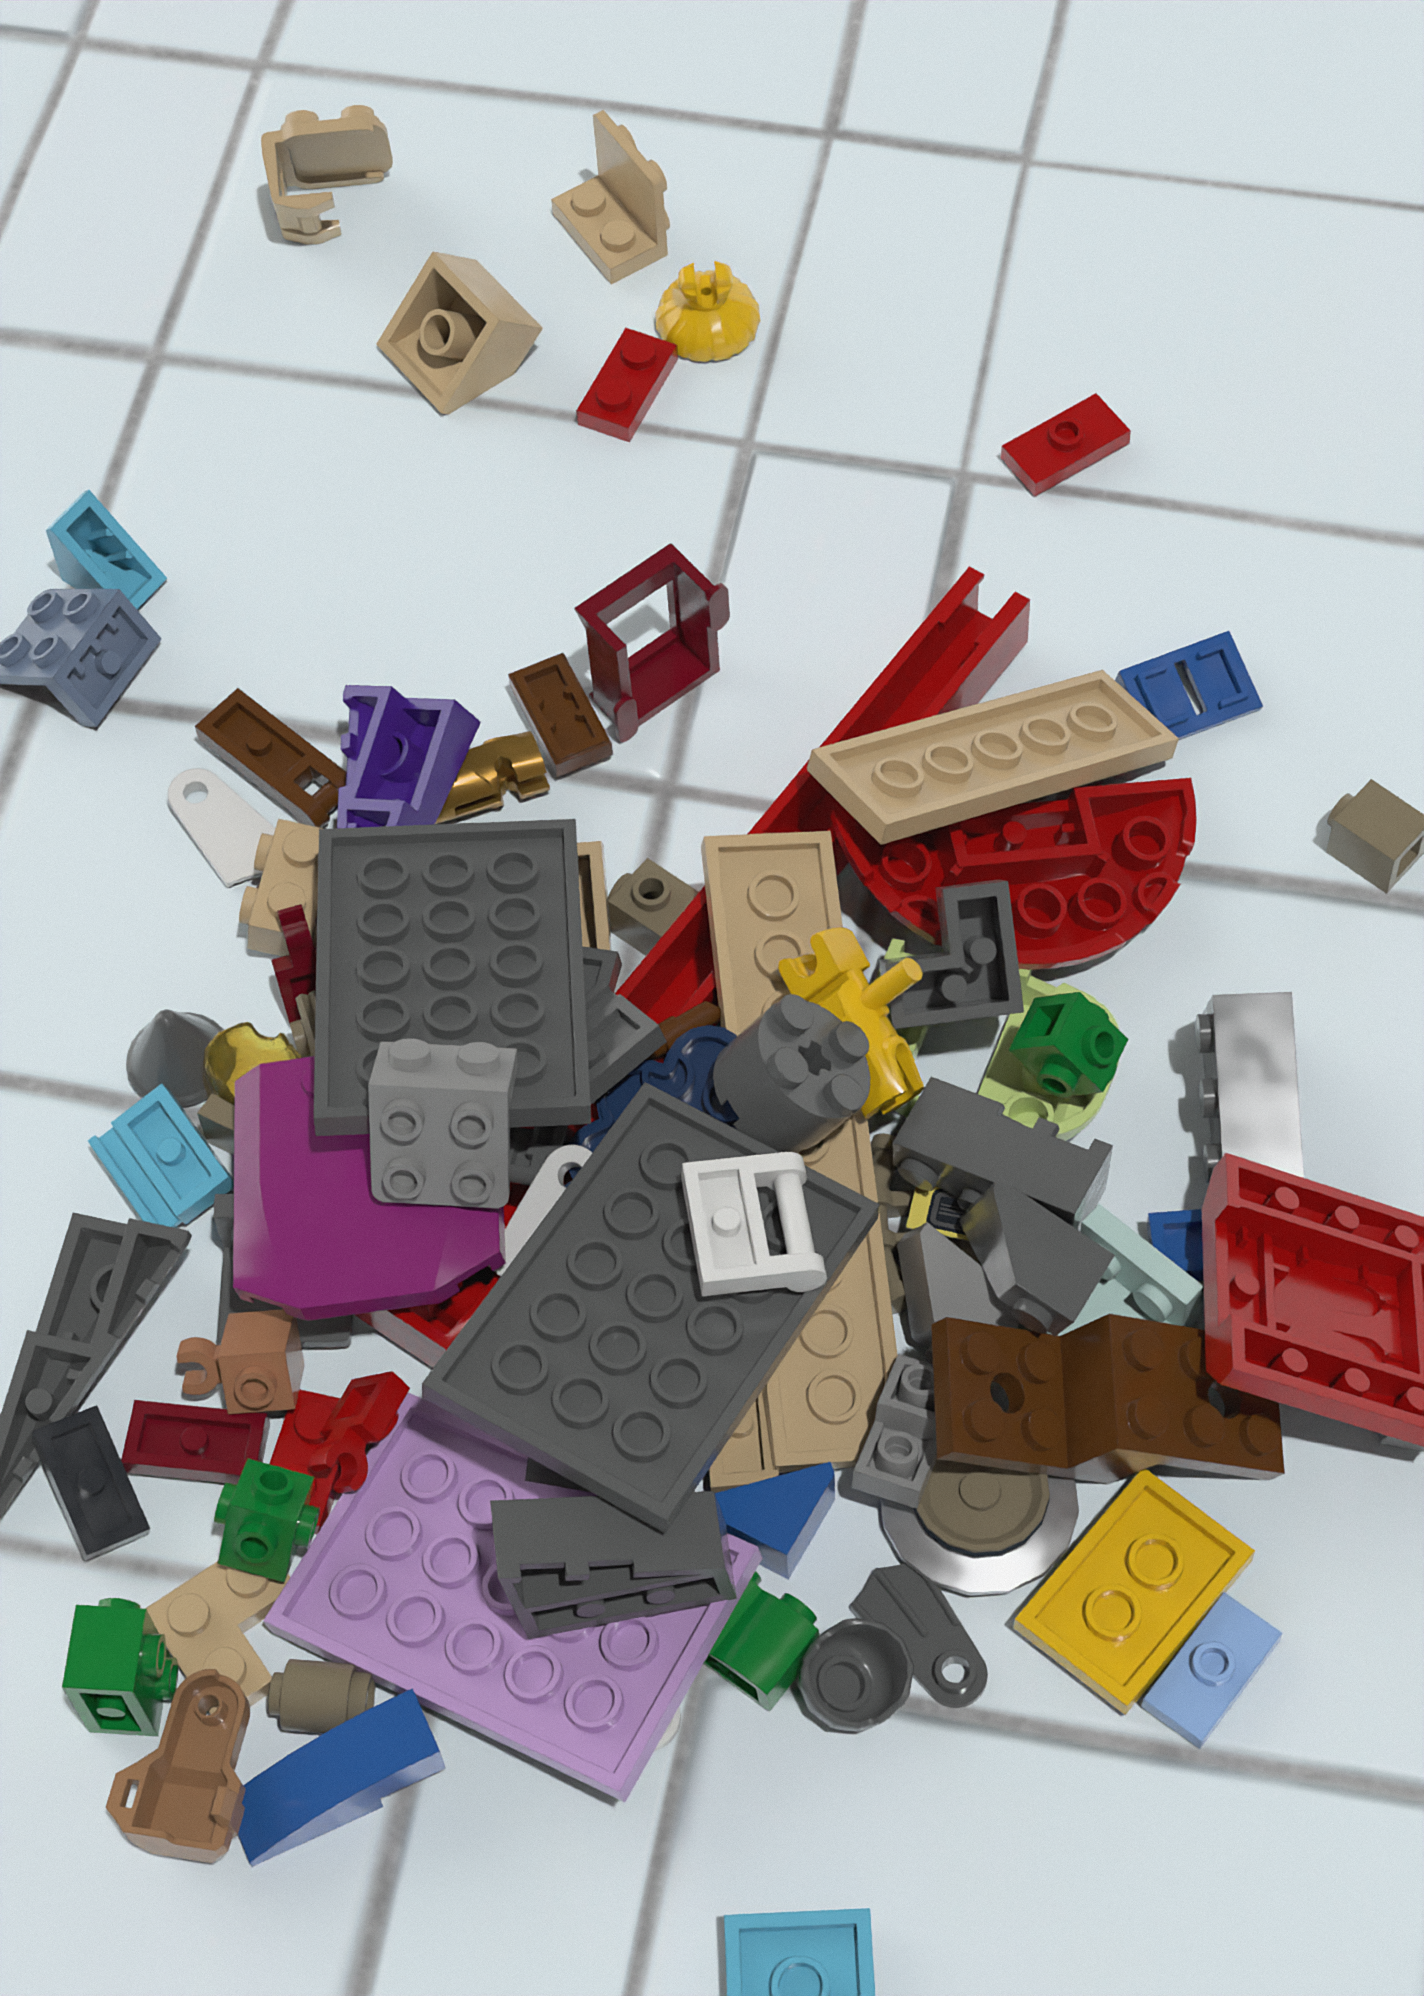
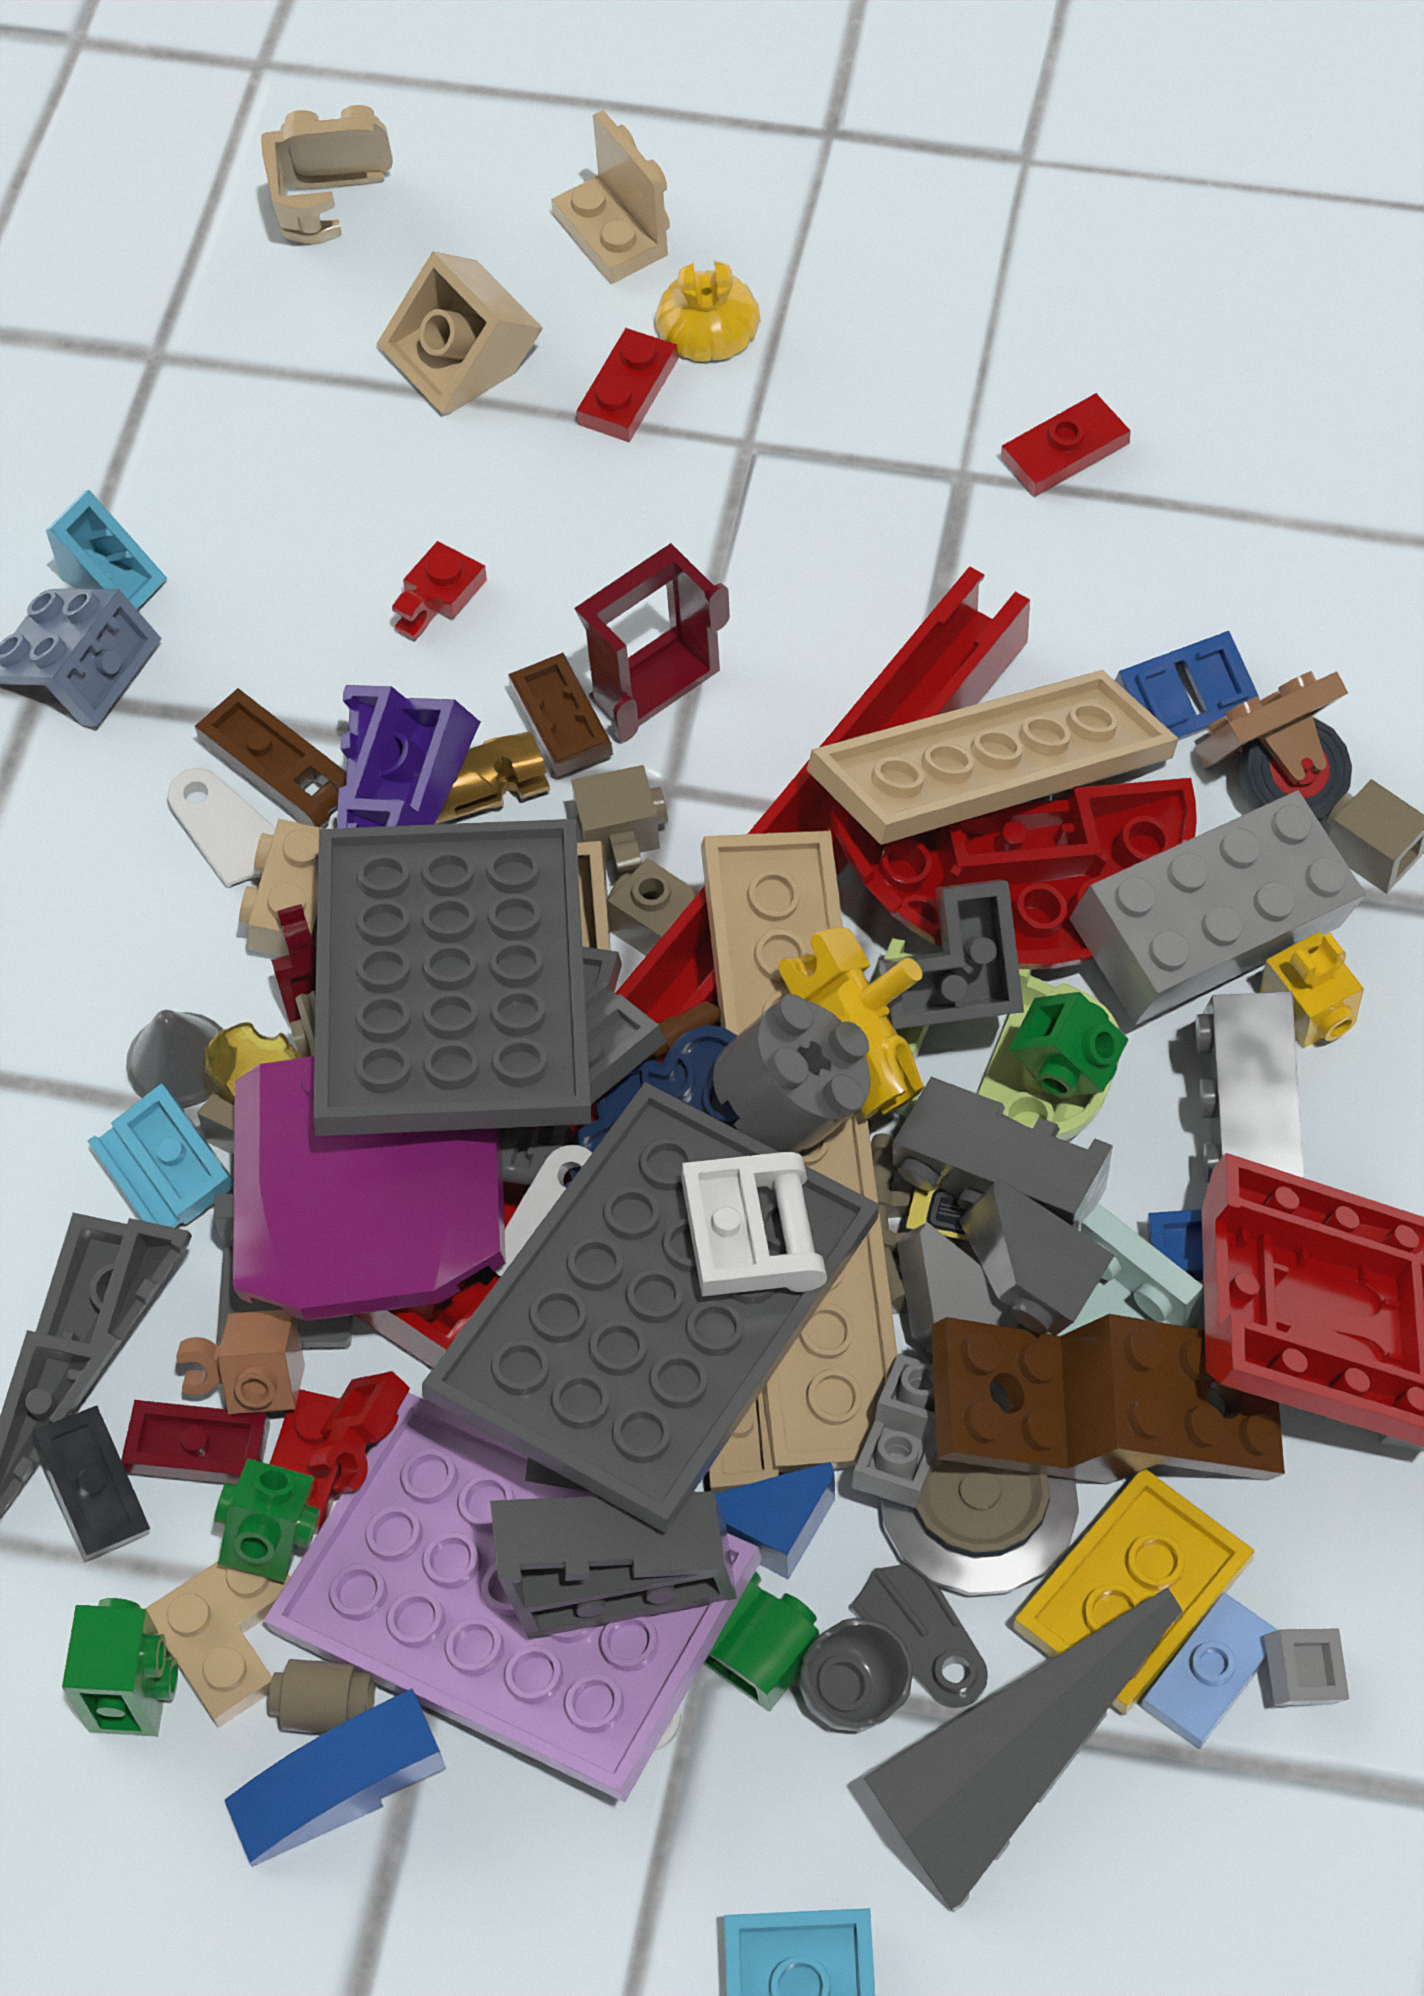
medium nougat piece [105,1669,250,1863] -> none
light grey bracket [368,1039,517,1208] -> none
none -> red plate [392,541,487,640]
none -> dark tan brick [571,765,668,879]
none -> dark grey wedge [864,1587,1183,1912]
none -> light grey brick [1069,790,1366,1025]
none -> medium nougat plate [1193,671,1352,822]
none -> yellow brick [1260,931,1364,1049]
none -> light grey plate [1264,1628,1349,1706]

